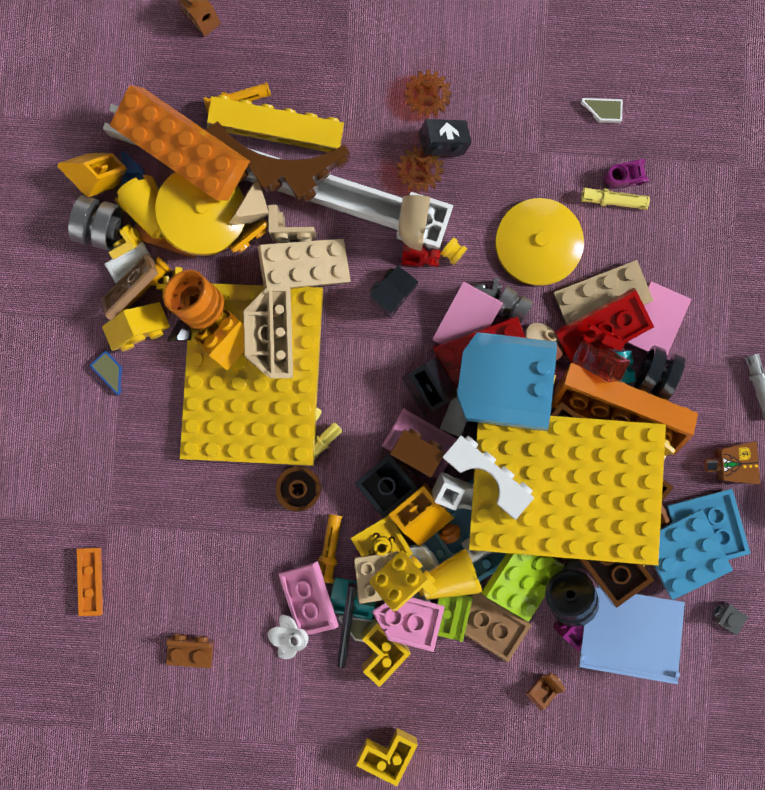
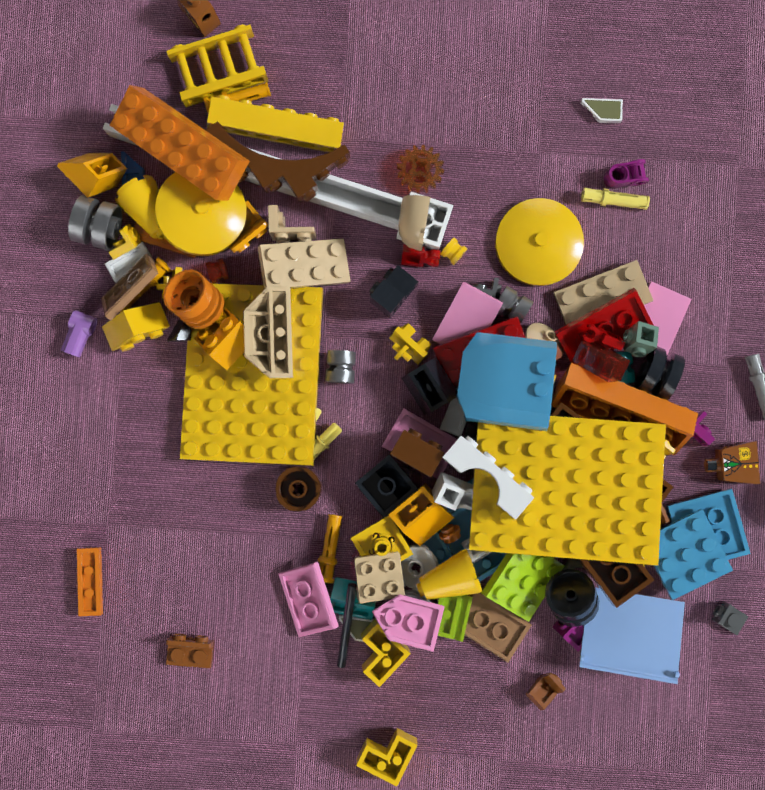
olive tile [89,350,122,395] -> none
tan slope [229,181,269,225] -> none
white plate [267,615,308,659] -> none
yellow bracket [369,550,439,611] -> none
clear orange gear [404,69,452,119] -> none
black brick [418,119,472,156] -> none
none -> medium lavender piece [61,310,97,357]
none -> yellow fence [166,25,268,107]
none -> clear red wheel [206,258,229,284]
none -> flat silver wheel [325,350,356,384]
none -> yellow hips [389,323,431,365]
none -> sand green brick [623,321,659,357]
none -> magenta bracket [692,411,715,446]

